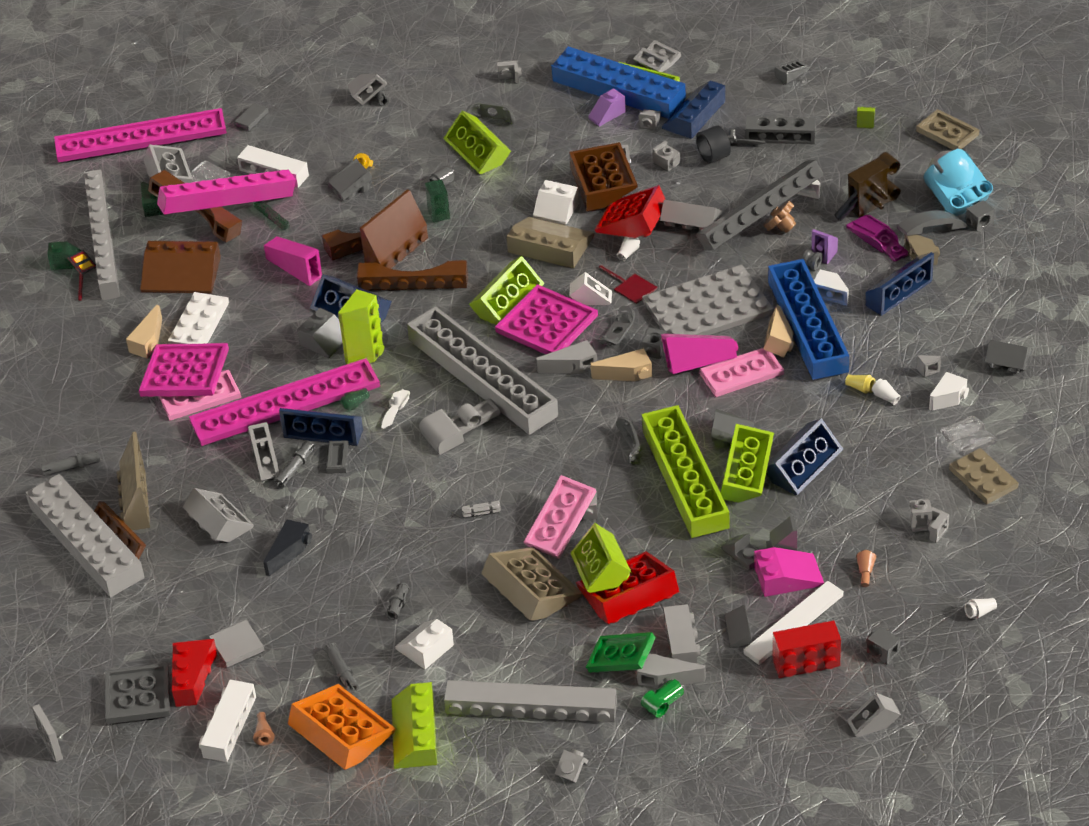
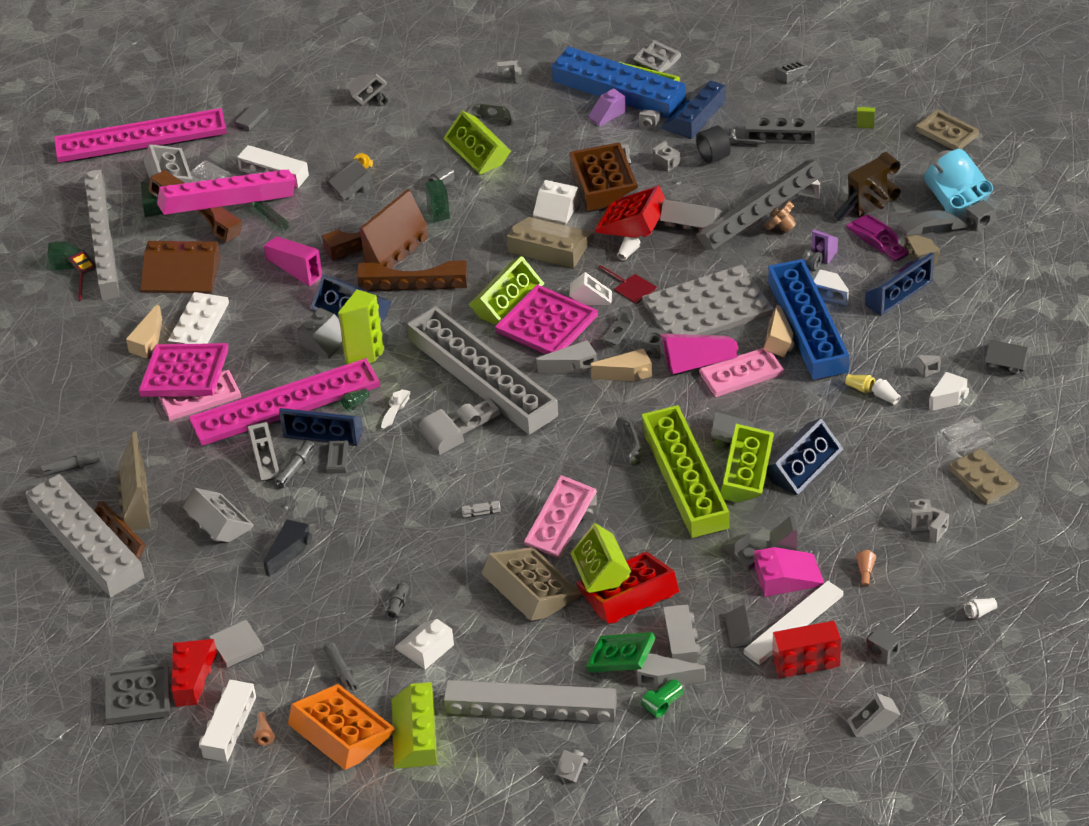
light grey tile [32,704,63,762] -> none

